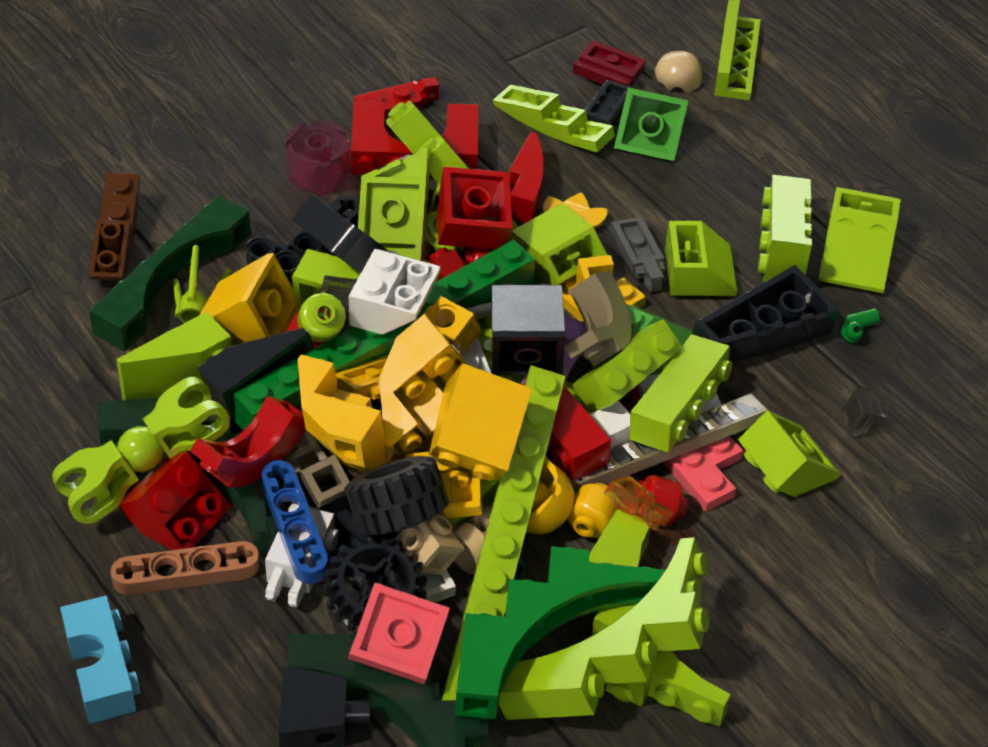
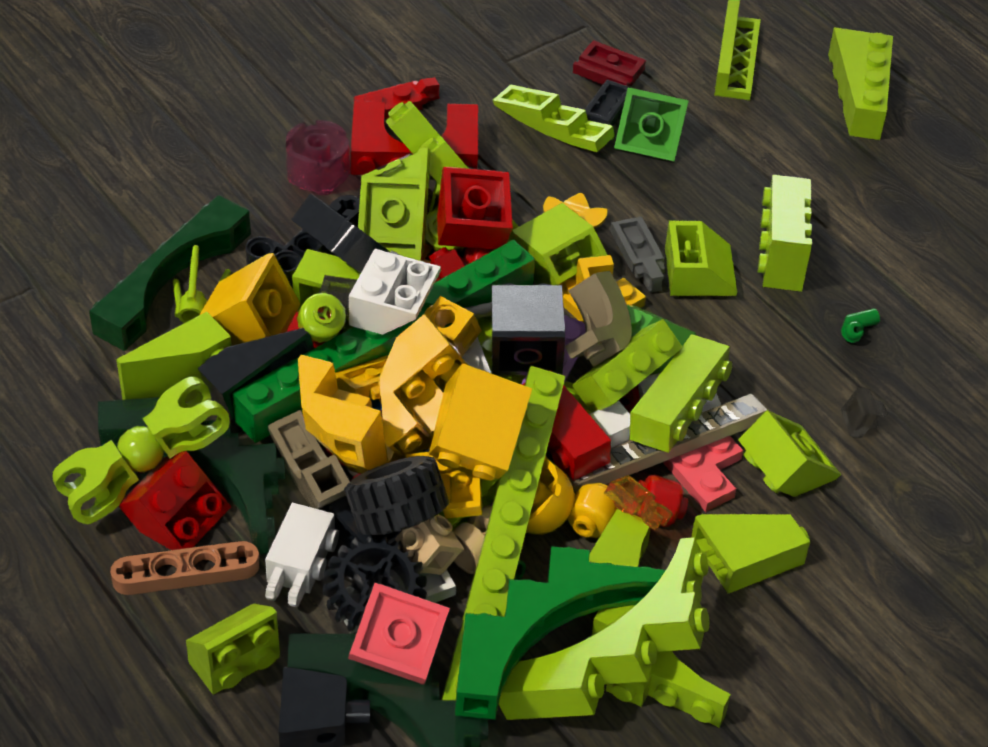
medium azure arch [60,595,141,724] -> none
reddish brown slope [89,172,140,281] -> none
red arch [190,396,306,488] -> none
blue beam [261,460,328,584] -> none
red slope [509,132,543,223] -> none
tan hair [655,51,703,93] -> none
black wedge [691,265,840,363] -> none
lime slope [818,187,901,293] -> none
none -> lime slope [186,603,280,695]
none -> lime slope [691,514,810,594]
none -> lime wedge [828,27,893,140]

